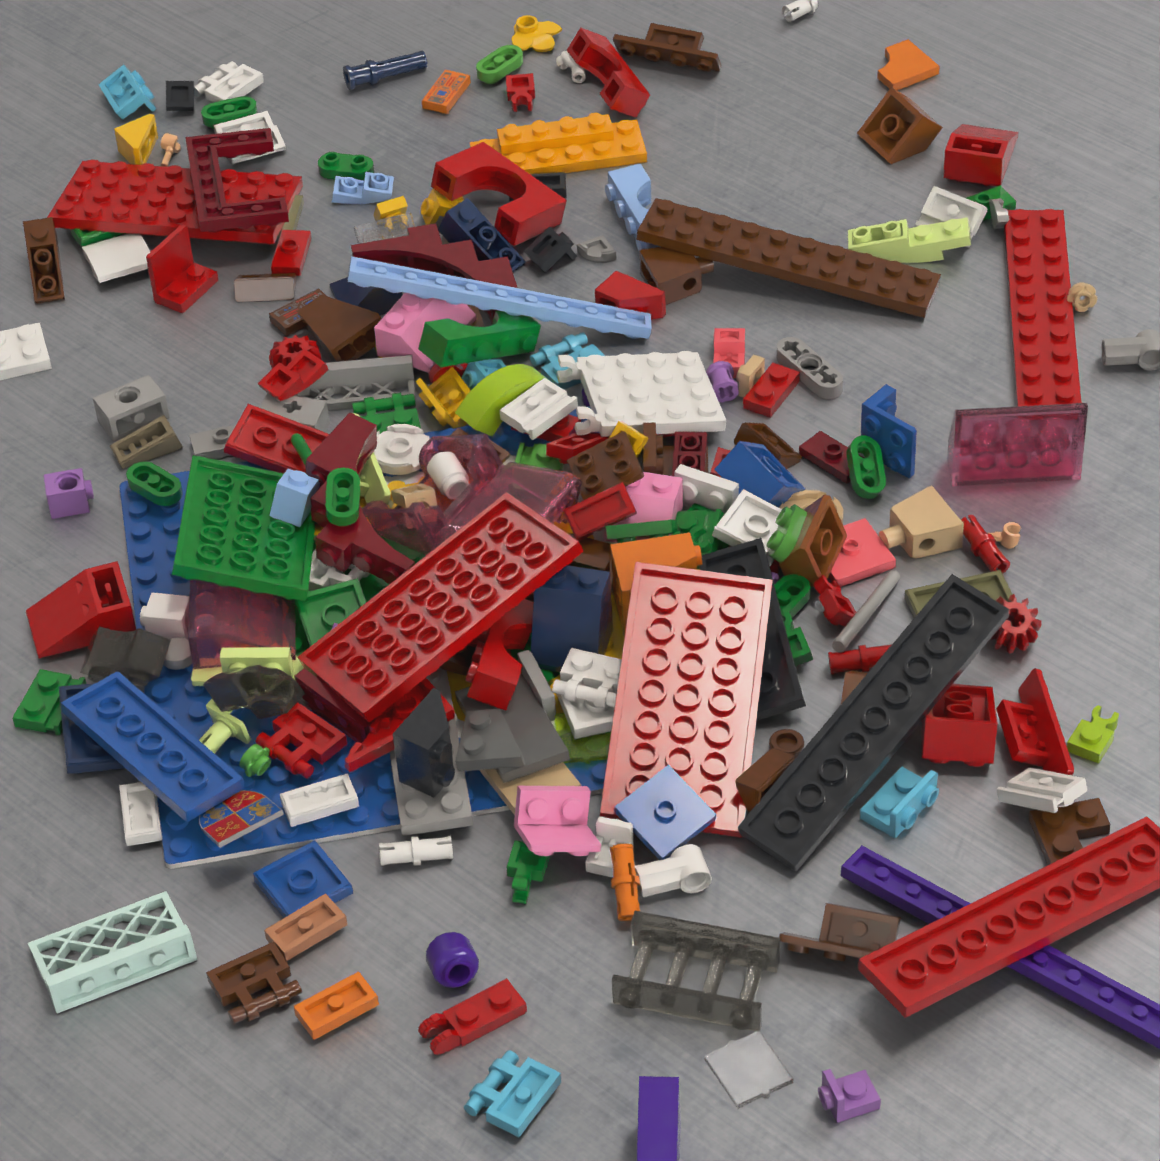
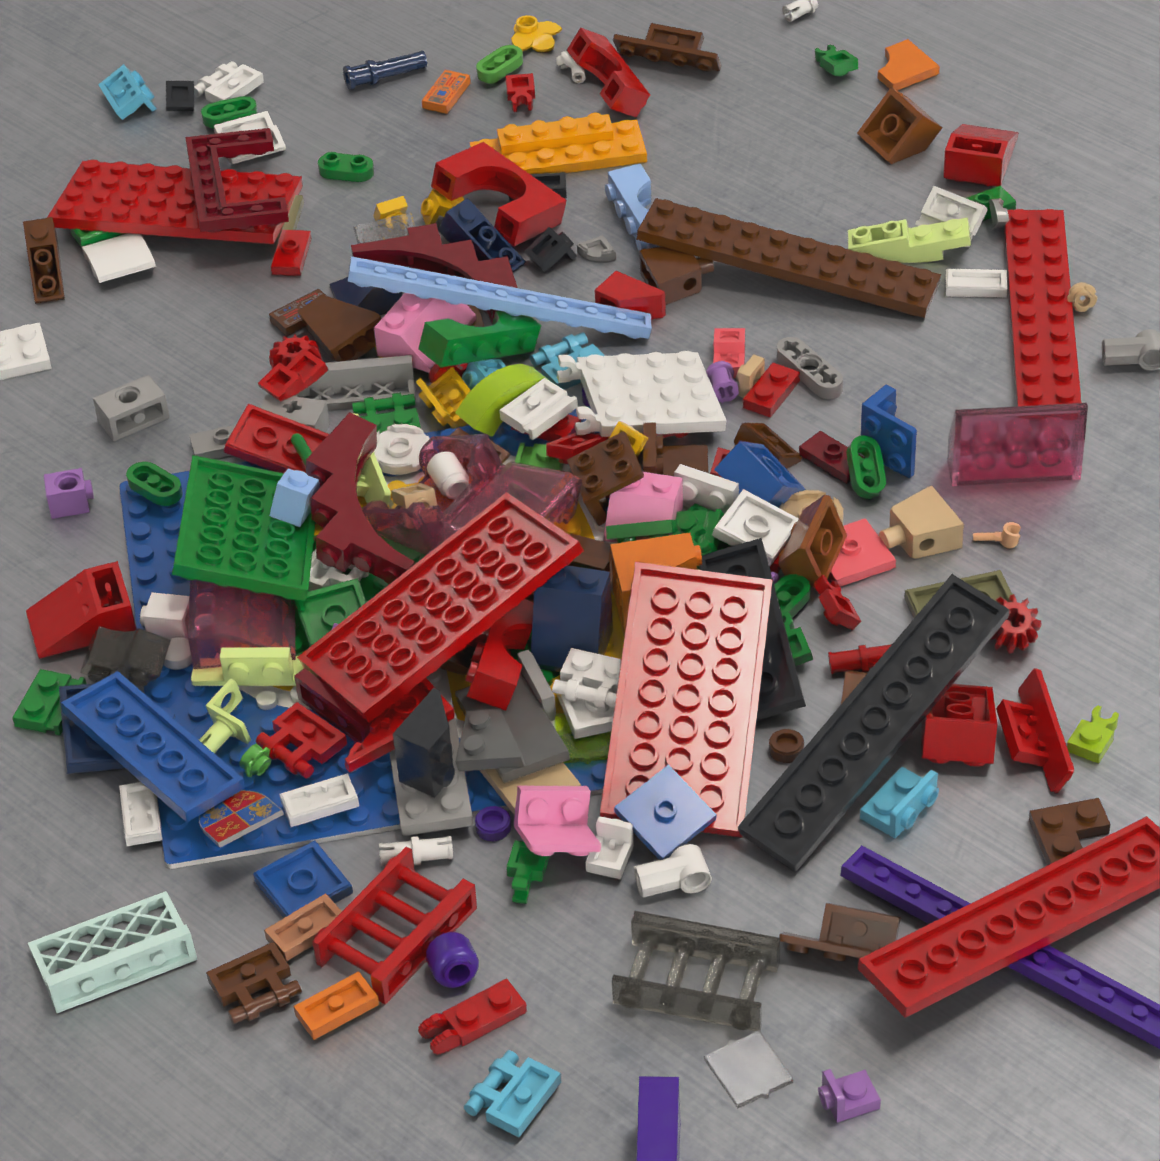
dark tan slope [110,415,183,469] -> none
yellow slope [114,114,158,165] -> none
red bracket [146,224,219,314] -> none
light nougat hand [160,133,181,167] -> none
clear smoke brick [203,665,305,719] -> none
slope [234,273,297,302] -> none
green plate [326,468,360,526] -> none
light blue slope [332,172,394,204] -> none
red tile [563,482,637,541] -> none
orange pin [610,844,641,921] -> none
dark red slope [672,432,707,476] -> none
reddish brown slope [735,748,795,813] -> none
bright green plate [766,504,807,563] -> none
light grey bar [832,570,900,652] -> none
red pin [961,515,1010,574] -> none
white plate [997,767,1087,813] -> none
none -> red fence [313,846,477,1005]
none -> dark purple tile [475,806,511,842]
none -> green plate [815,45,858,76]
none -> white tile [946,269,1007,298]

